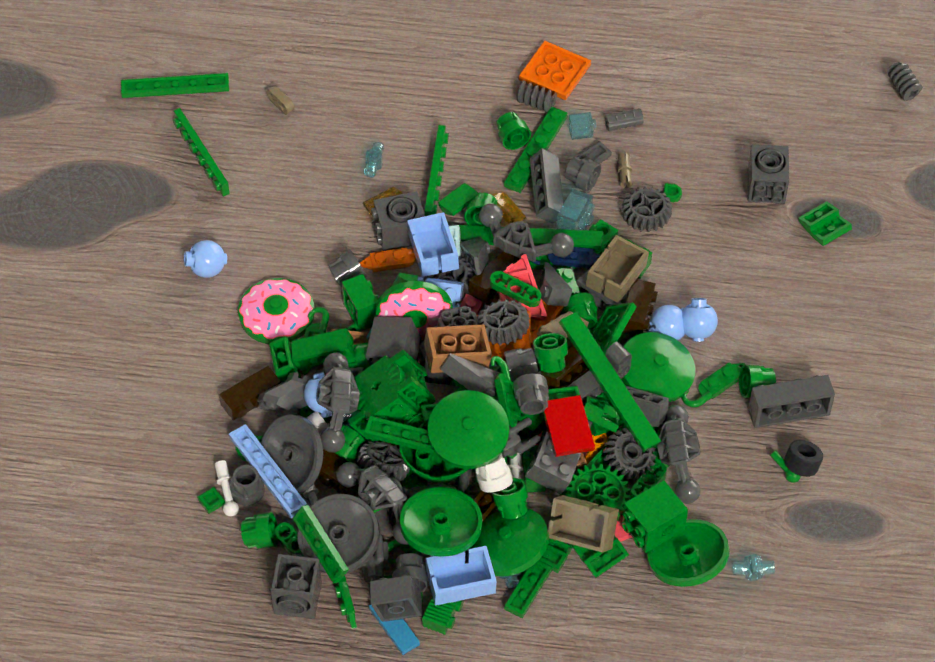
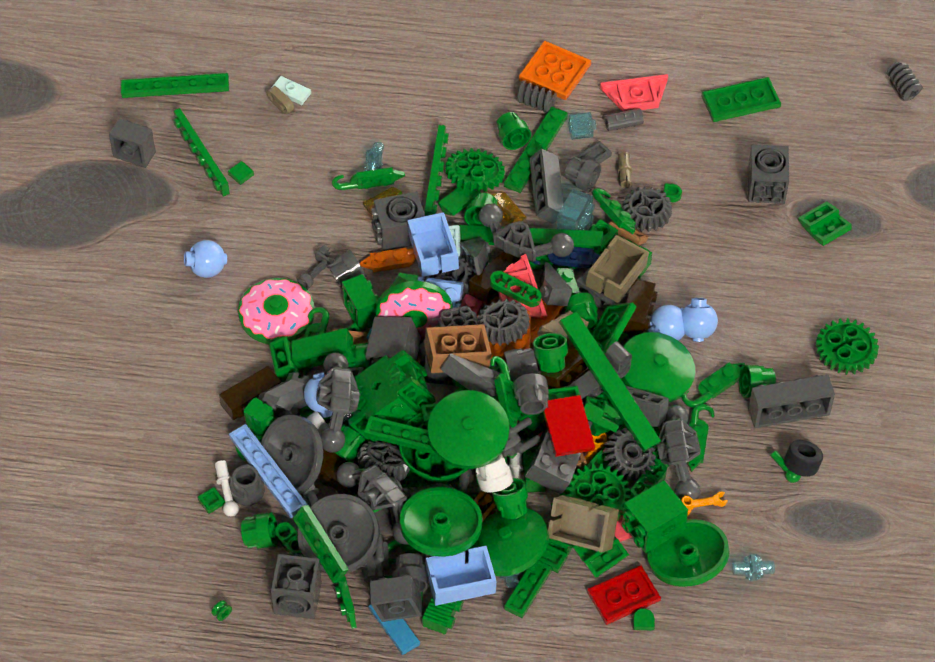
none -> dark grey brick [109,119,156,168]
none -> green bush [211,600,232,621]
none -> green tile [228,161,254,185]
none -> green brick [244,398,275,436]
none -> light aqua plate [271,76,311,105]
none -> dark grey bar [297,245,340,289]
none -> green plate [332,167,405,190]
none -> green gear [445,148,505,193]
none -> red tile [587,565,661,625]
none -> green plate [592,188,636,234]
none -> coral wing [600,74,668,112]
none -> medium nougat plate [609,221,649,246]
none -> green tile [633,609,655,631]
none -> light orange brick [681,492,728,517]
none -> green plate [687,404,715,472]
none -> green tile [701,77,781,122]
none -> green gear [815,318,879,375]

